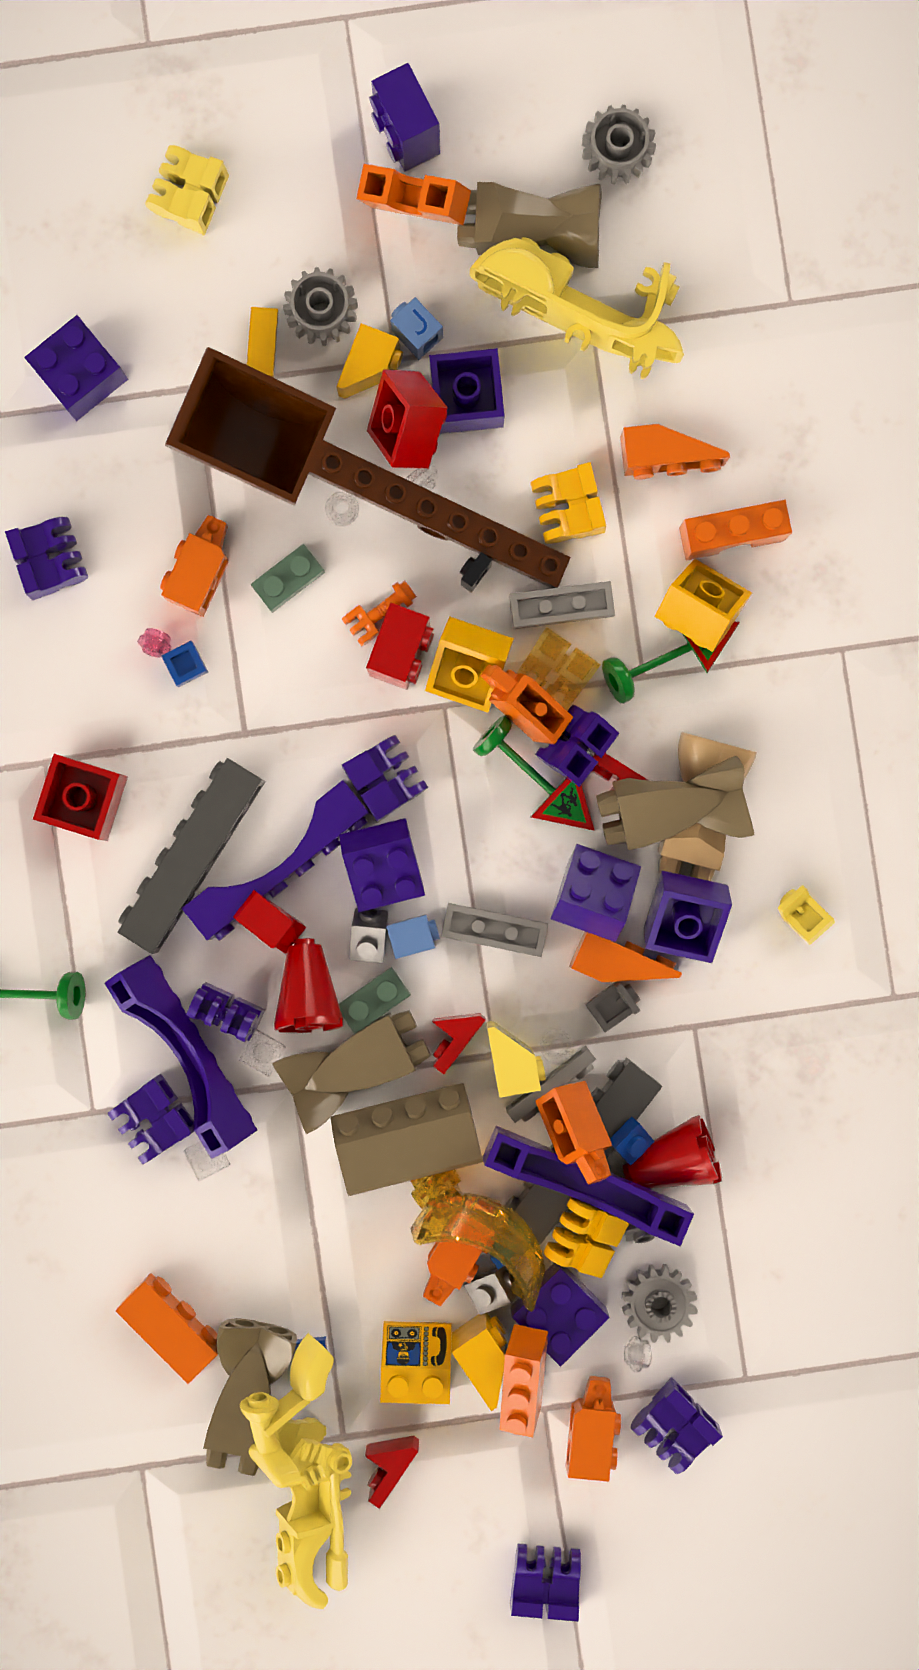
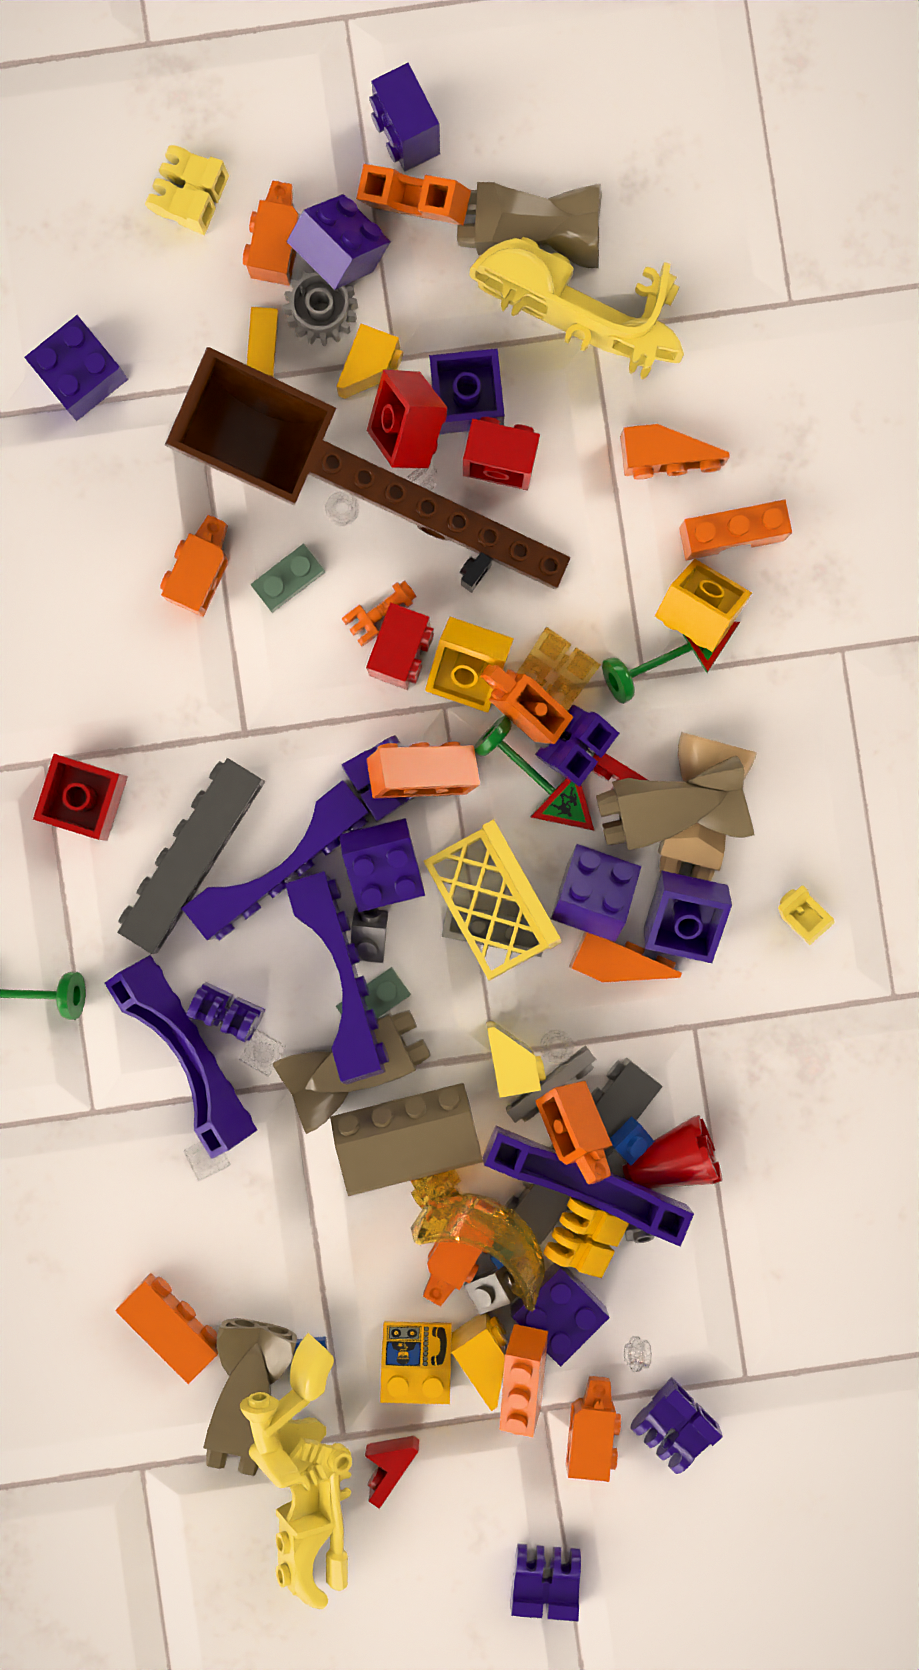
dark purple legs [5,517,88,600] -> none
dark purple legs [107,1074,194,1165] -> none
clear pink plate [137,628,172,658] -> none
blue plate [161,641,208,687] -> none
red slope [233,890,306,954] -> none
red cone [274,938,343,1033] -> none
medium blue brick [386,914,440,959] -> none
medium blue brick [390,297,443,360] -> none
red slope [432,1013,486,1075] -> none
light grey plate [509,581,615,629] -> none
yellow legs [530,462,606,544] -> none
light grey gear [581,104,656,184] -> none
flat silver bracket [585,982,641,1033] -> none
light grey gear [622,1264,698,1343] -> none
none -> orange hinge [243,181,299,286]
none -> dark purple arch [285,871,389,1085]
none -> brick [287,194,391,290]
none -> orange brick [367,741,480,798]
none -> light yellow fence [423,819,562,981]
none -> red brick [463,417,540,491]

